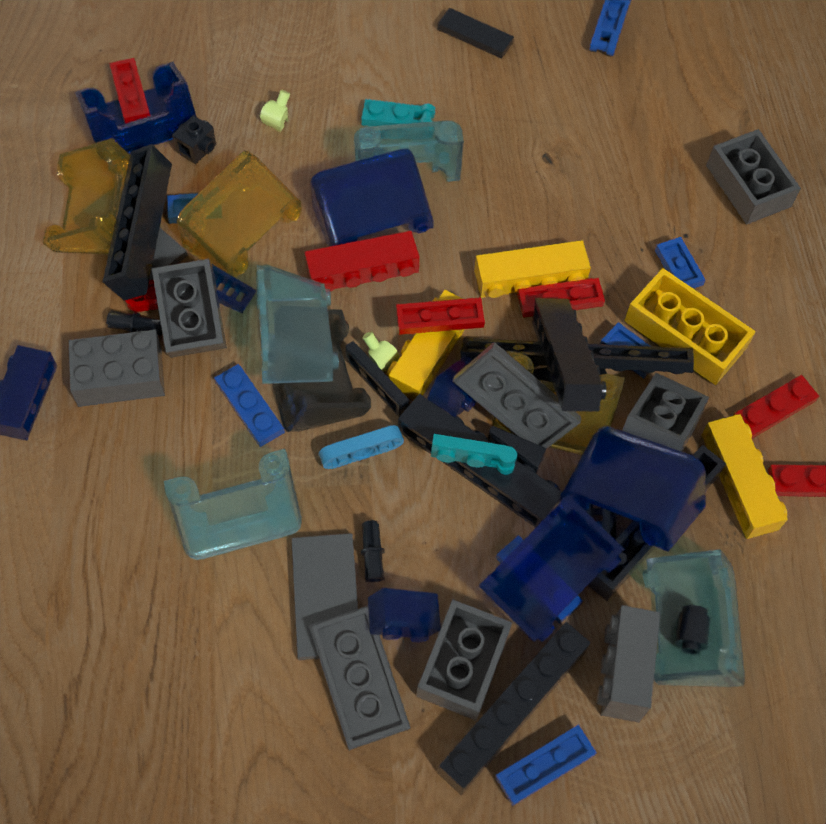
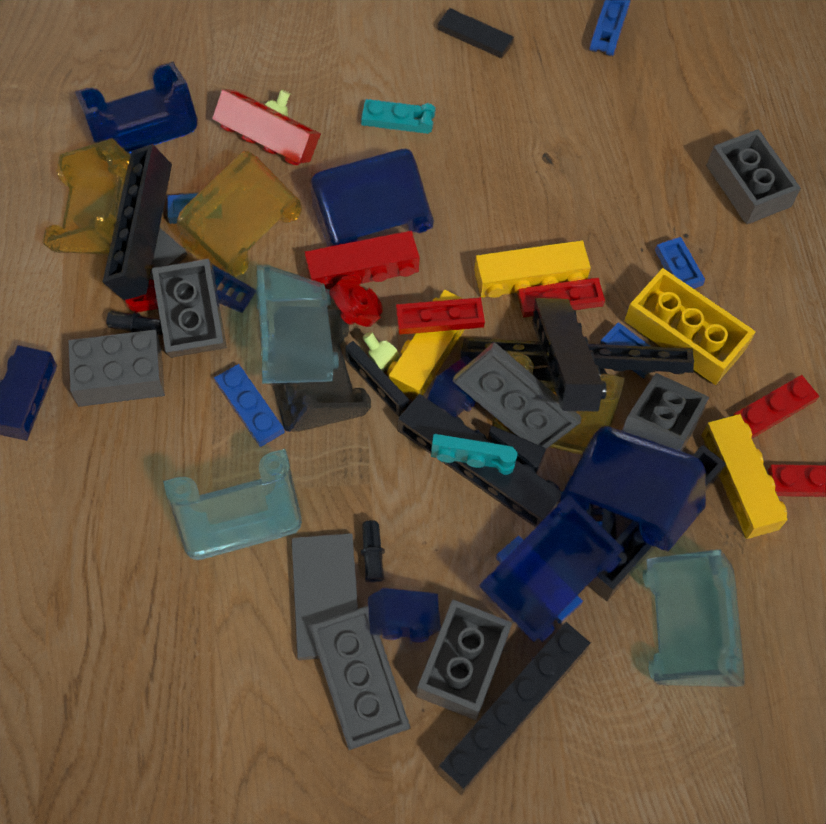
red plate [109,58,151,125] -> none
black brick [172,115,216,164] -> none
dark azure beam [319,425,404,469] -> none
clear light blue windscreen [352,121,464,189] -> none
blue plate [495,725,597,807] -> none
dark grey brick [597,605,660,723] -> none
black brick [675,605,710,655] -> none
none -> brick [212,89,321,166]
none -> red plate [329,276,383,327]

